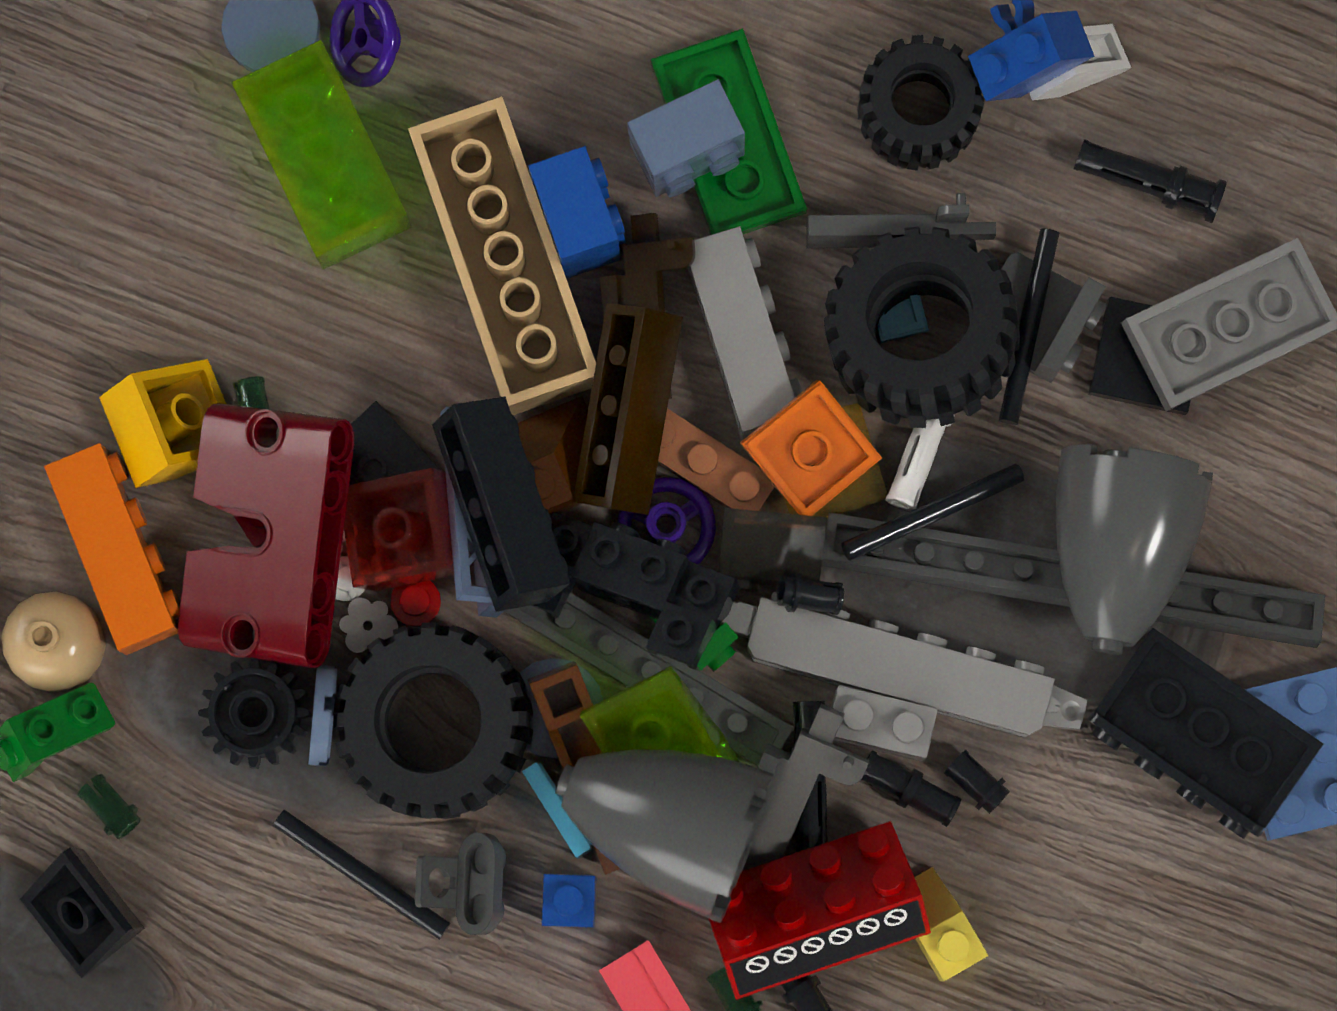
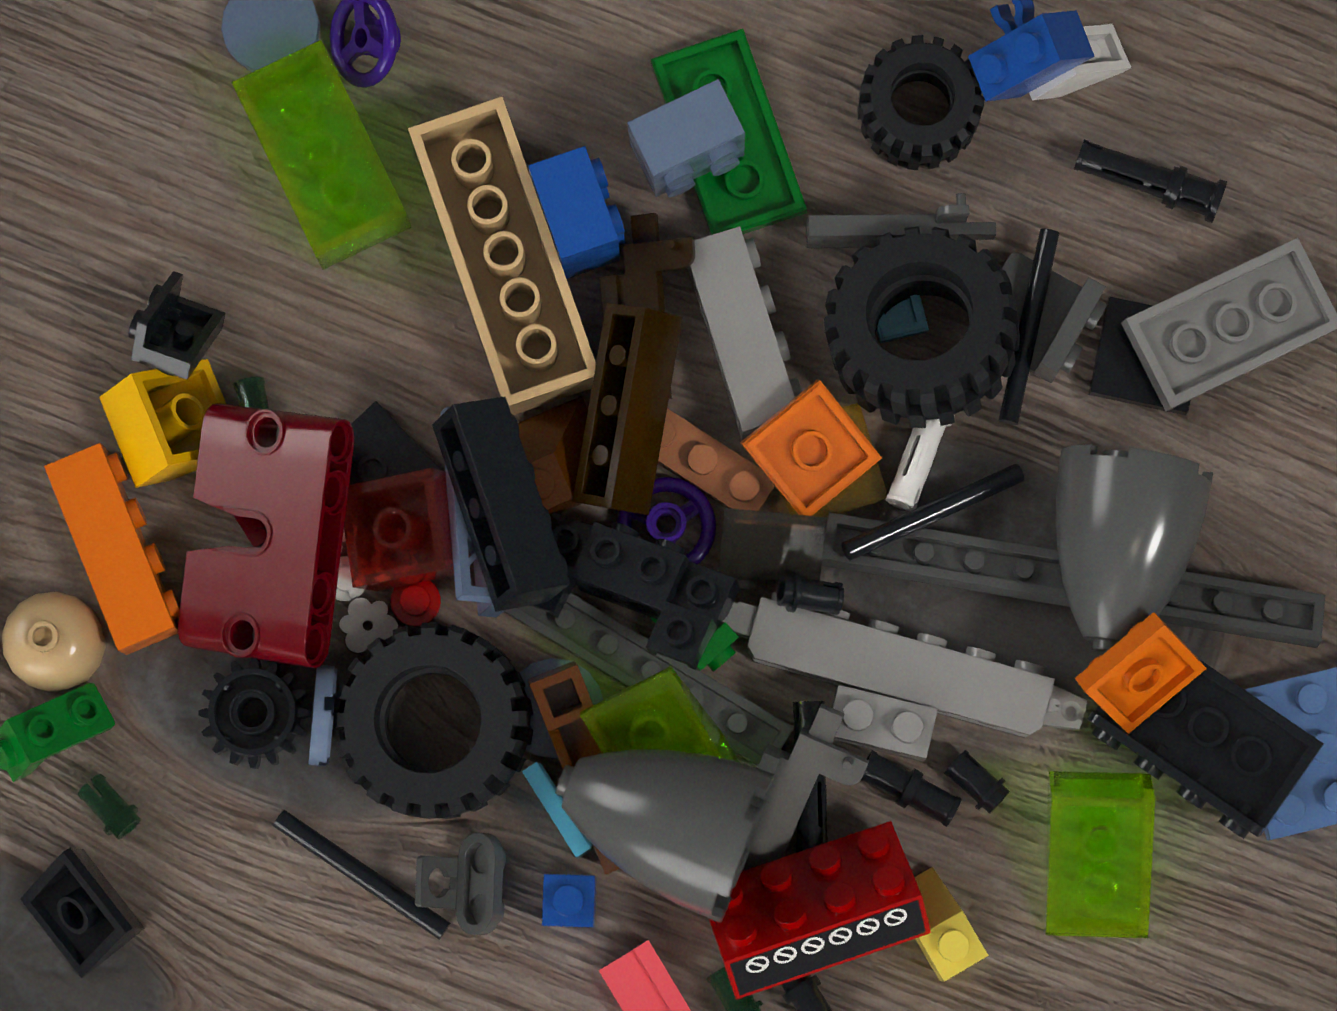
none -> black bracket [128,271,226,380]
none -> clear neon green slope [1045,771,1155,938]
none -> orange plate [1075,612,1207,734]

